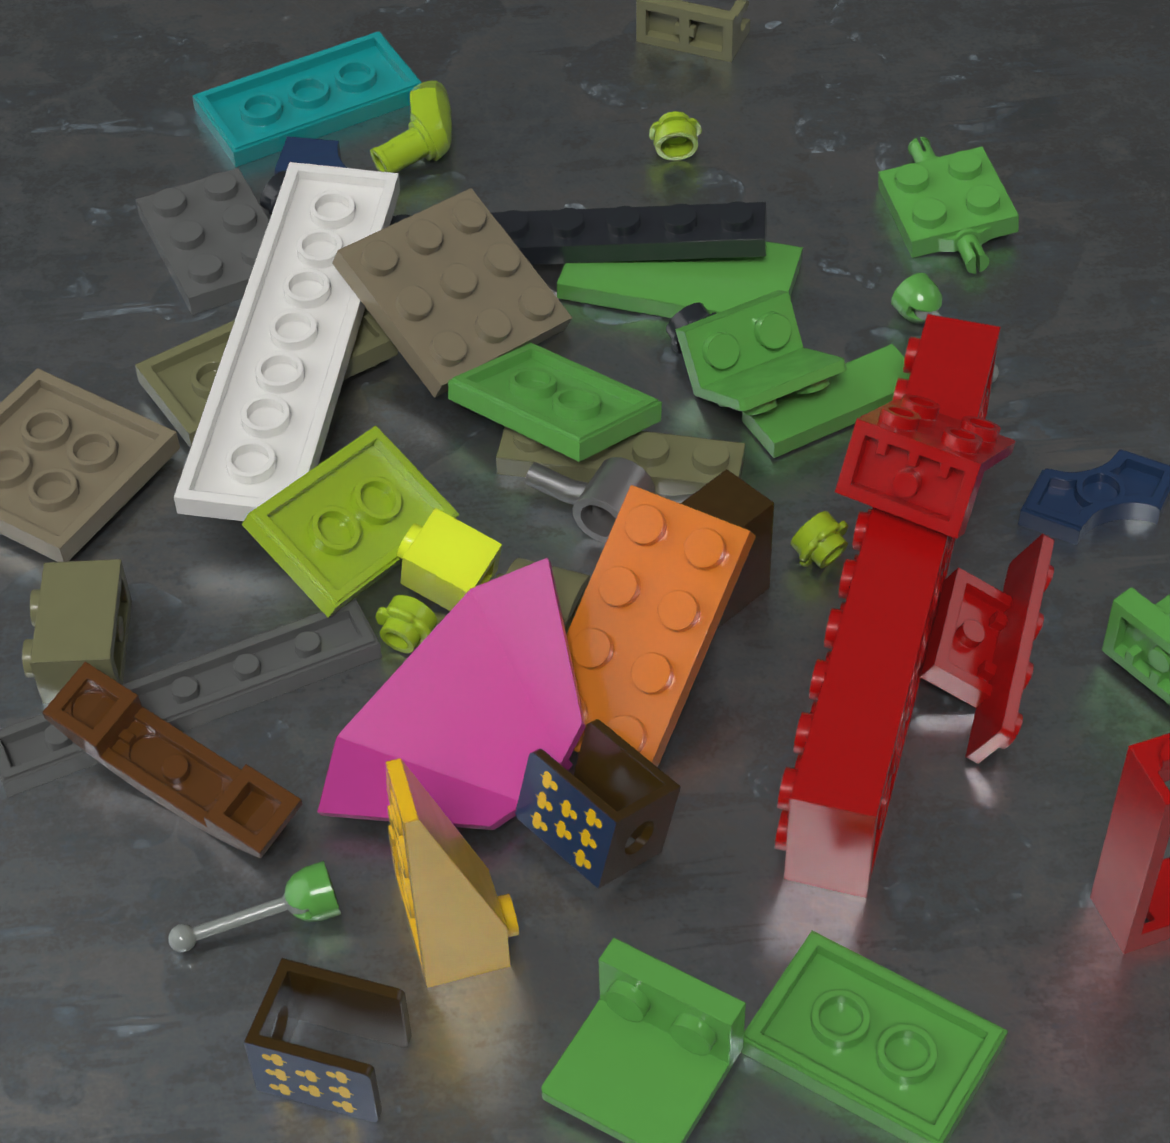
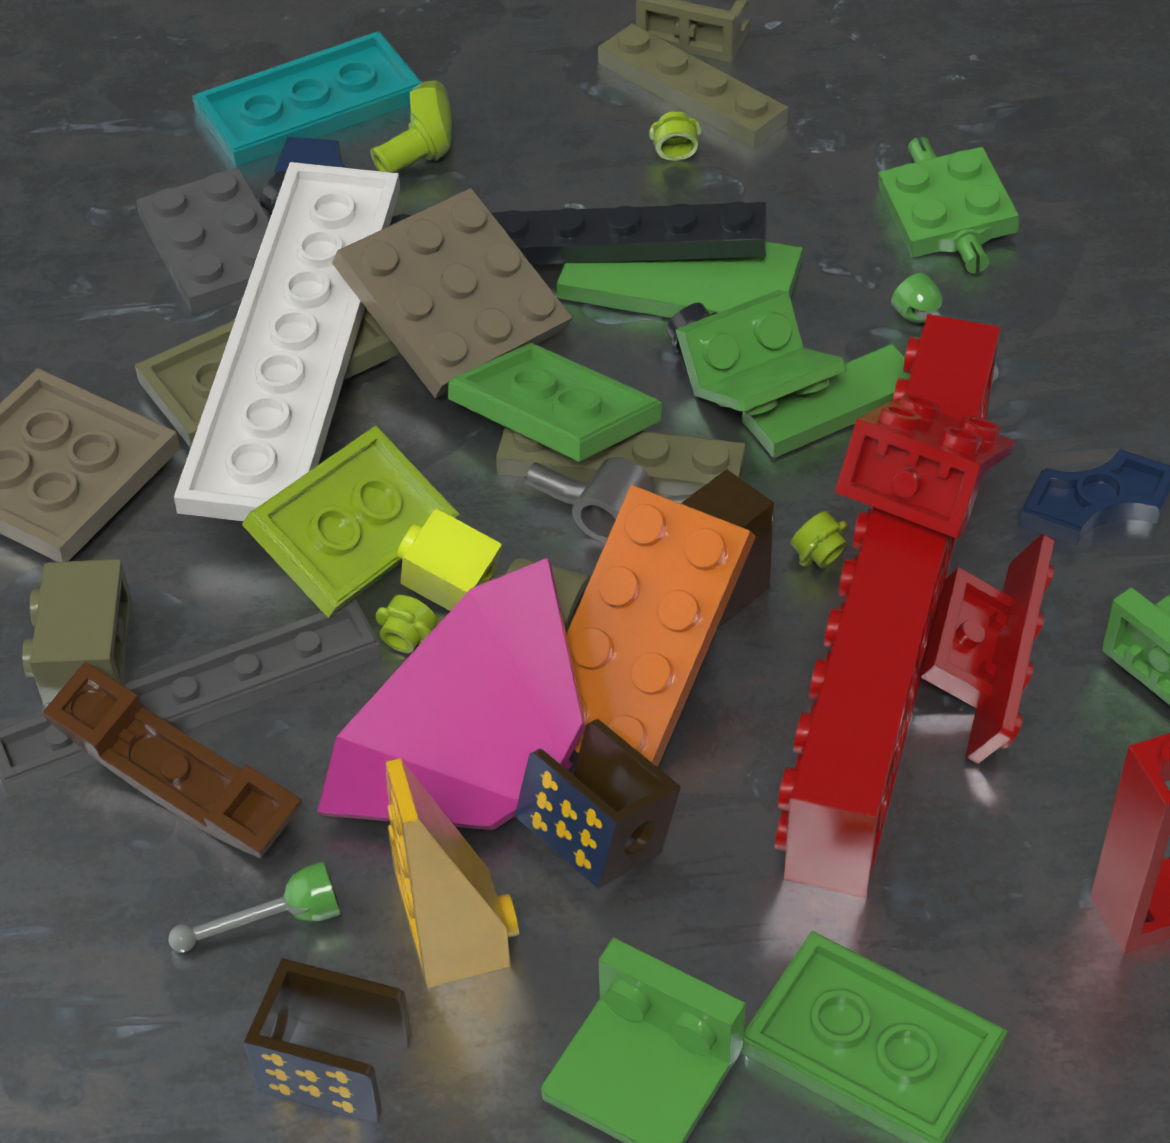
none -> olive plate [598,23,789,149]

